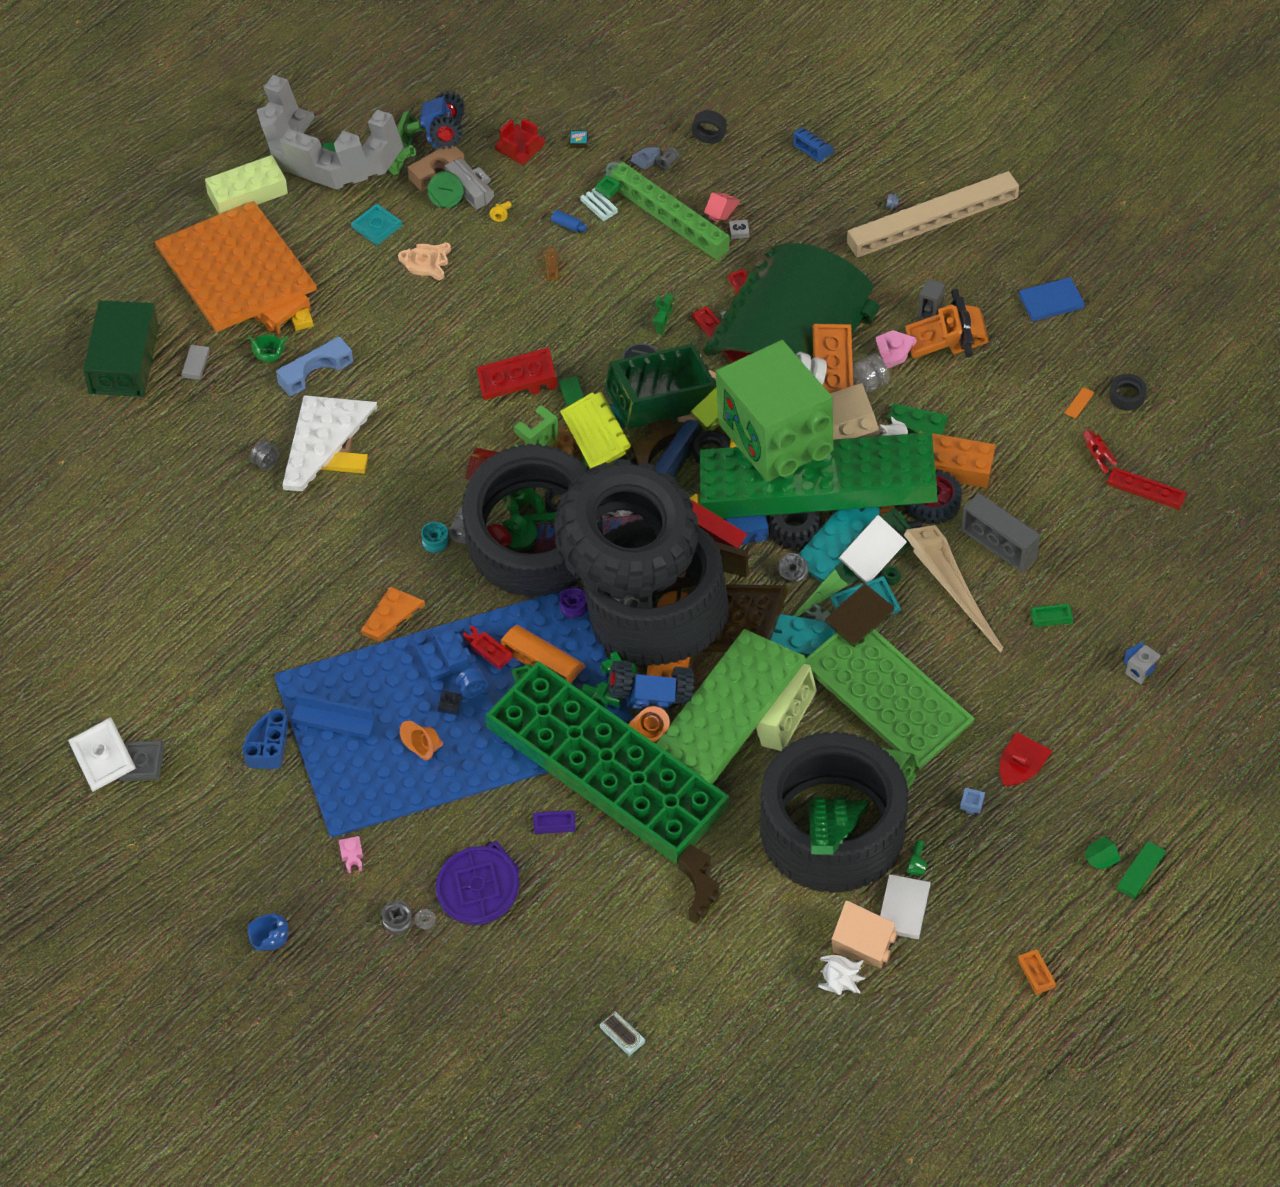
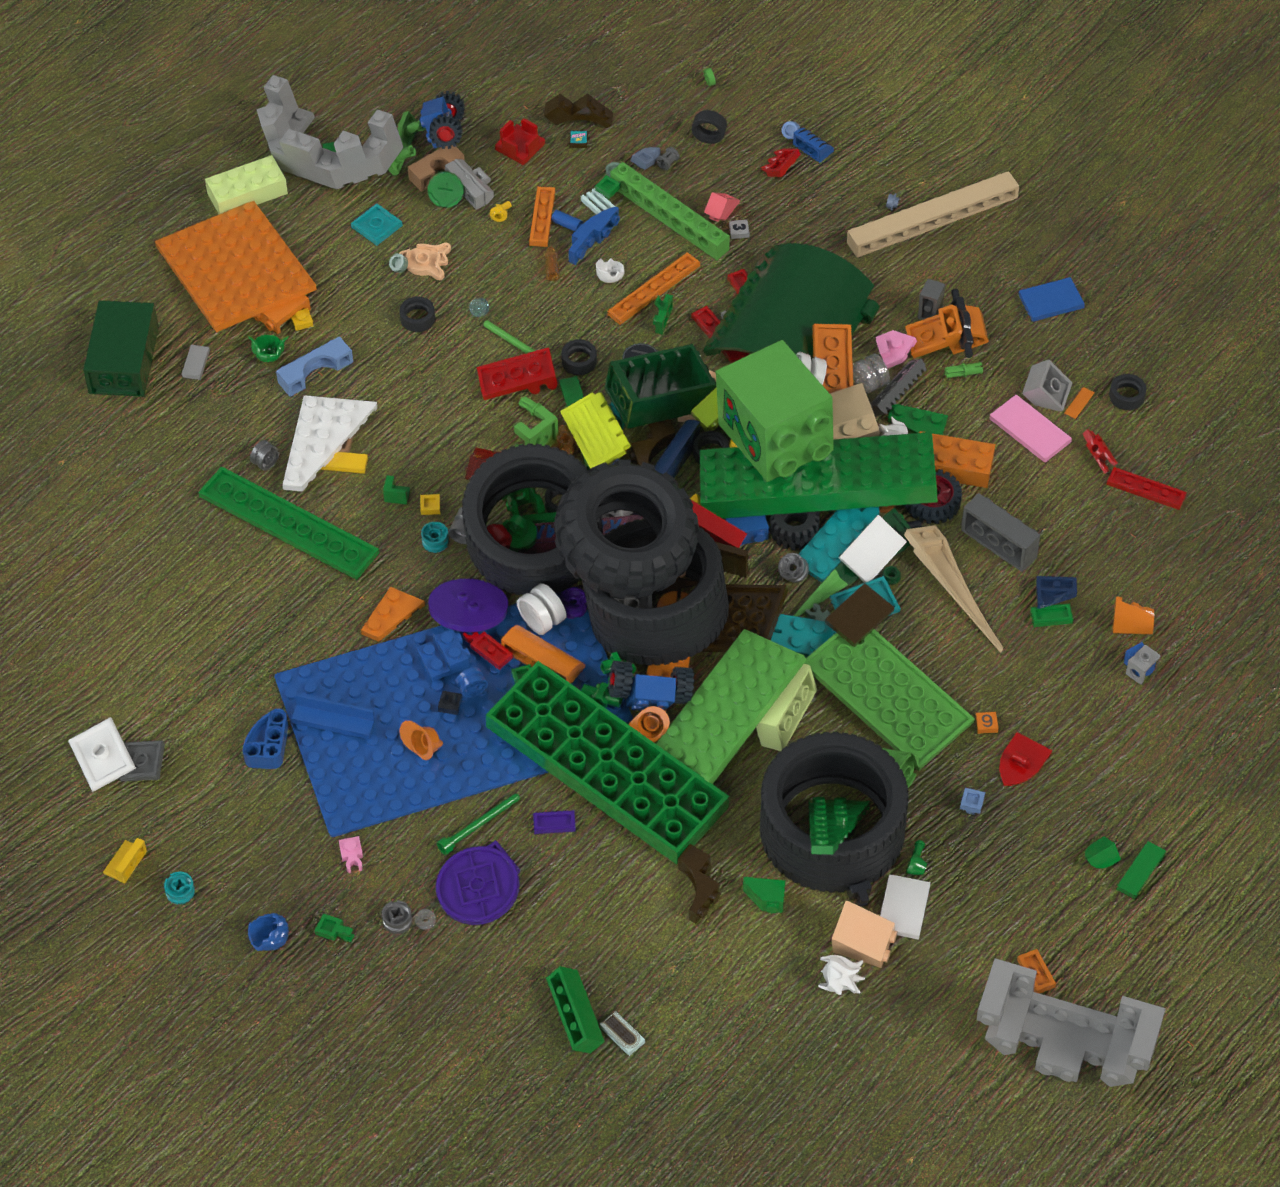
none -> yellow panel [103,838,147,883]
none -> teal wheel [164,871,195,904]
none -> green plate [198,466,379,580]
none -> green plate [314,913,355,943]
none -> green panel [383,475,410,505]
none -> sand green tile [389,253,408,273]
none -> black tyre [399,296,435,332]
none -> yellow plate [420,494,440,515]
none -> dark purple plate [428,579,508,632]
none -> green piece [436,793,520,856]
none -> clear light blue tile [469,298,489,317]
none -> bright green bar [483,320,535,353]
none -> white wheel [517,583,566,635]
none -> bright green axle [519,396,554,420]
none -> orange plate [529,186,556,247]
none -> dark brown arch [544,94,613,129]
none -> green brick [546,966,605,1053]
none -> black tyre [561,339,597,375]
none -> blue slope [568,206,620,265]
none -> white hair [596,258,624,283]
none -> orange tile [607,252,700,325]
none -> bright green tile [703,68,716,86]
none -> green slope [743,877,786,913]
none -> red plate [761,148,801,177]
none -> medium blue tile [782,121,800,139]
none -> black tile [847,880,872,907]
none -> dark grey gear [870,358,926,417]
none -> bright green axle [945,362,983,378]
none -> orange tile [975,712,998,734]
none -> light grey brick [977,958,1165,1087]
none -> bright pink tile [989,395,1072,463]
none -> light grey slope [1022,359,1072,412]
none -> dark blue wing [1036,576,1077,609]
none -> orange slope [1112,597,1154,635]

